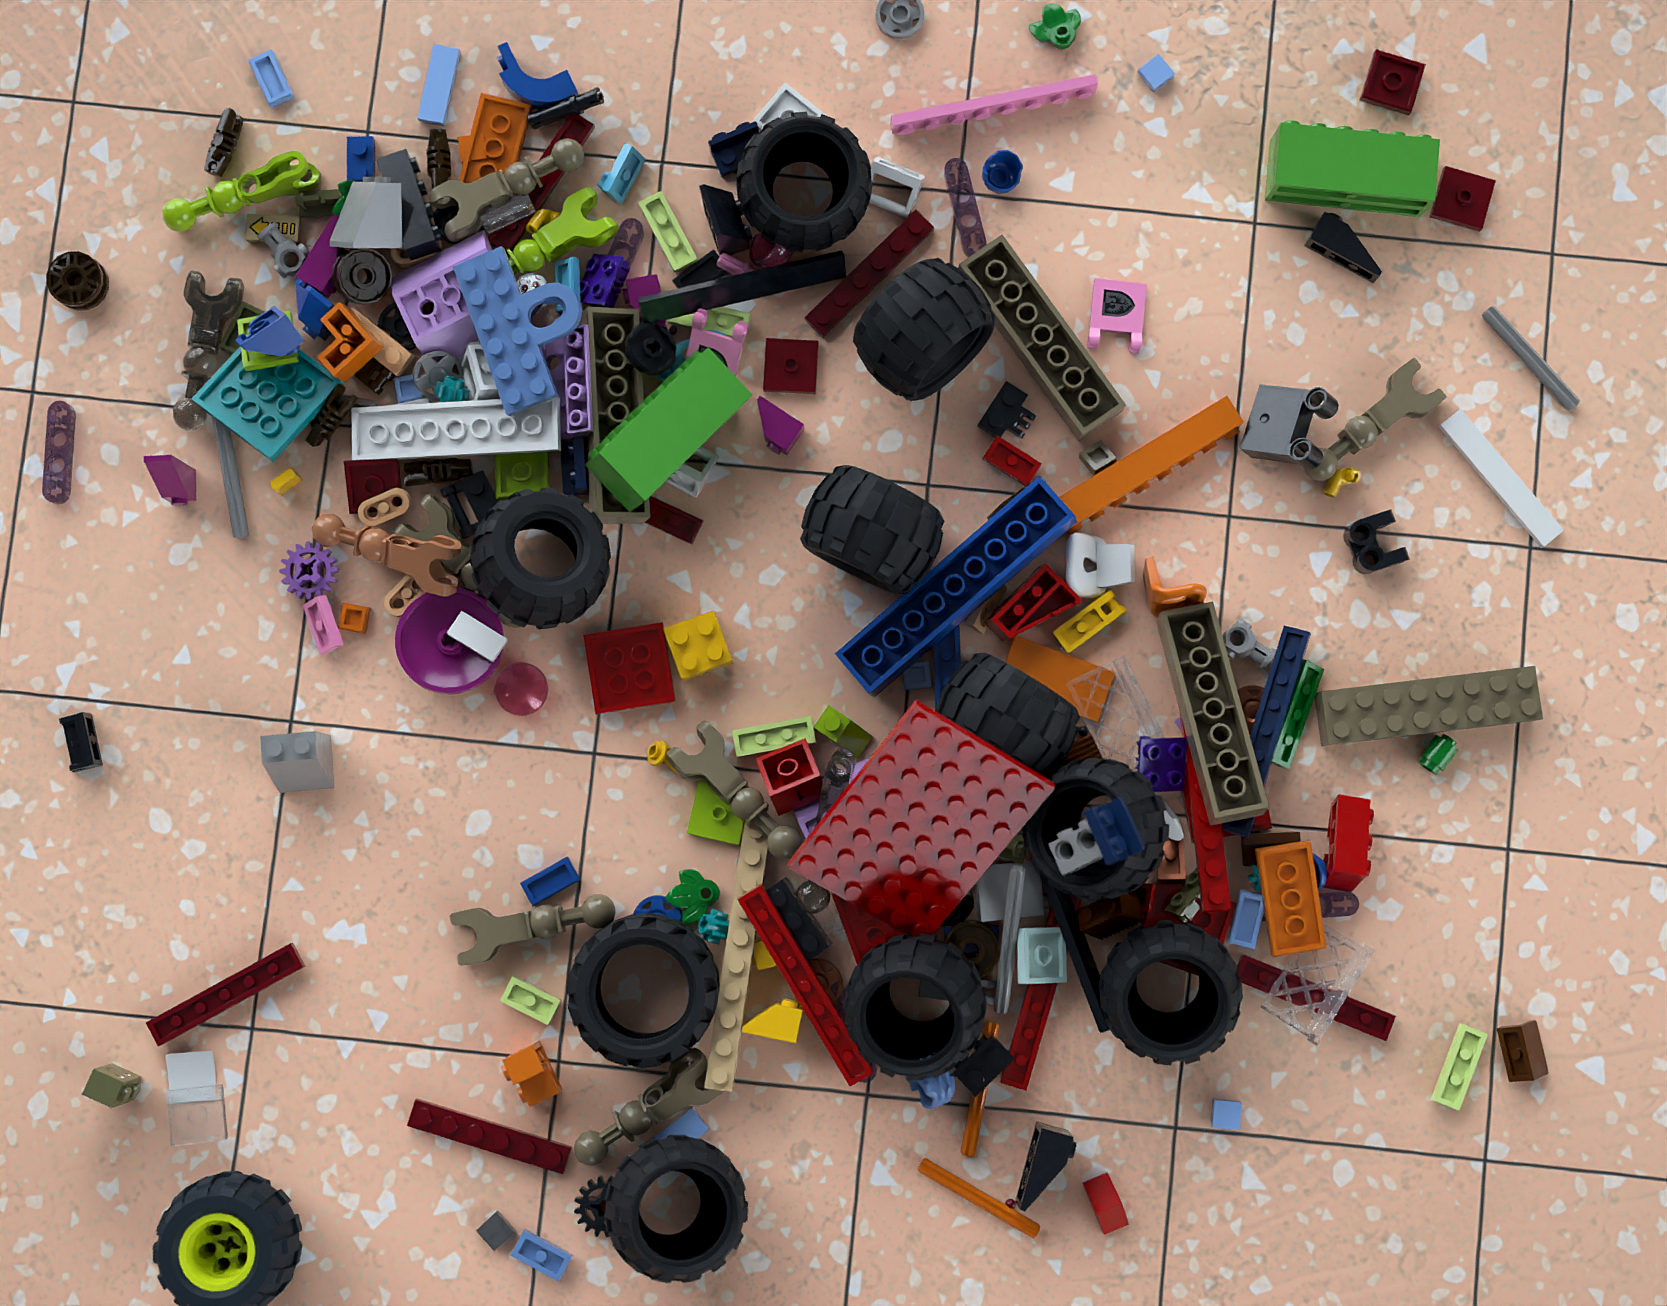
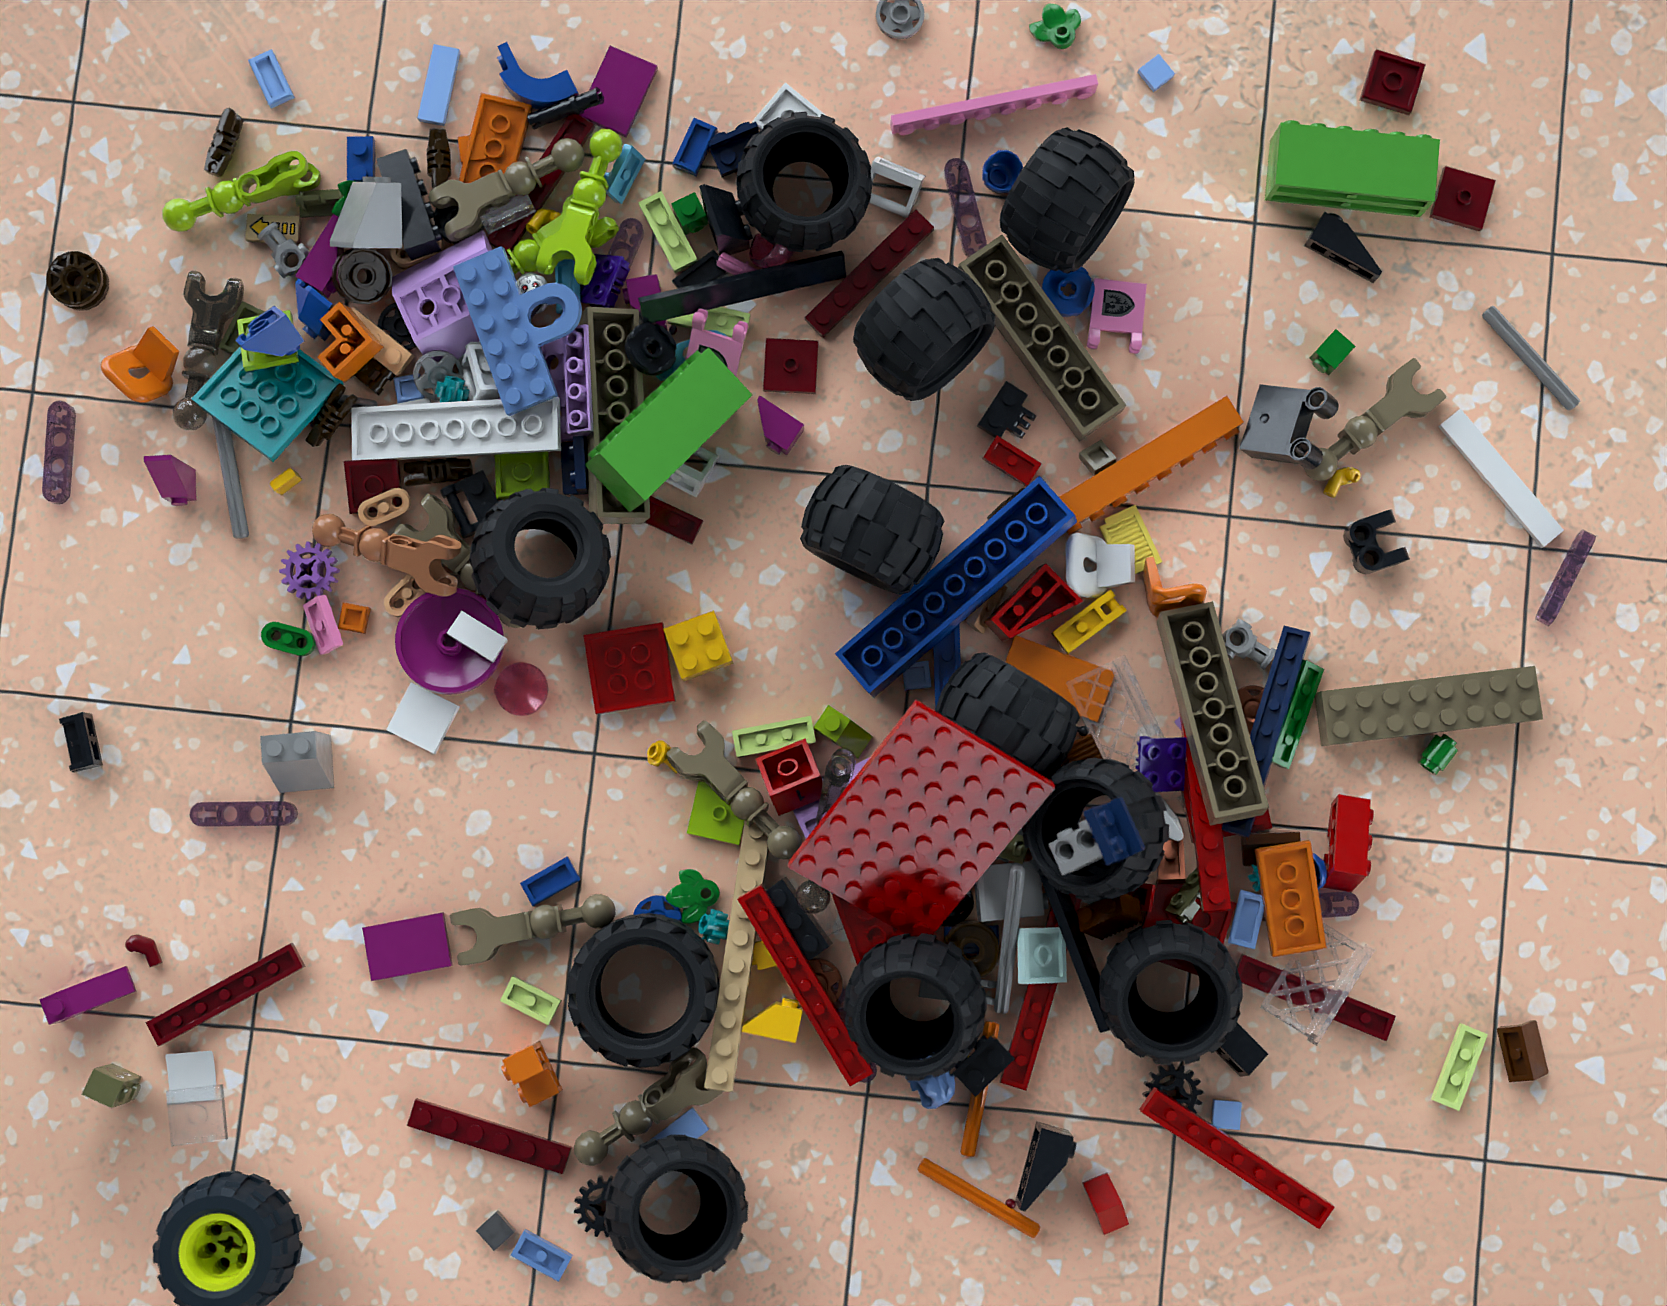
none -> magenta slope [39,966,136,1025]
none -> orange piece [101,326,179,403]
none -> dark red arm [125,934,163,968]
none -> clear purple beam [189,801,298,827]
none -> green plate [261,622,316,656]
none -> magenta tile [362,912,453,981]
none -> white tile [386,682,460,754]
none -> lime piece [536,129,623,285]
none -> magenta tile [580,46,658,138]
none -> green brick [671,192,708,235]
none -> blue tile [672,118,718,177]
none -> black tyre [1000,127,1135,274]
none -> blue plate [1041,267,1095,317]
none -> light yellow window [1099,505,1162,574]
none -> red plate [1139,1087,1335,1229]
none -> black gear [1142,1063,1204,1114]
none -> black hinge [1215,1023,1268,1077]
none -> green brick [1310,329,1356,375]
none -> clear purple beam [1535,529,1596,626]

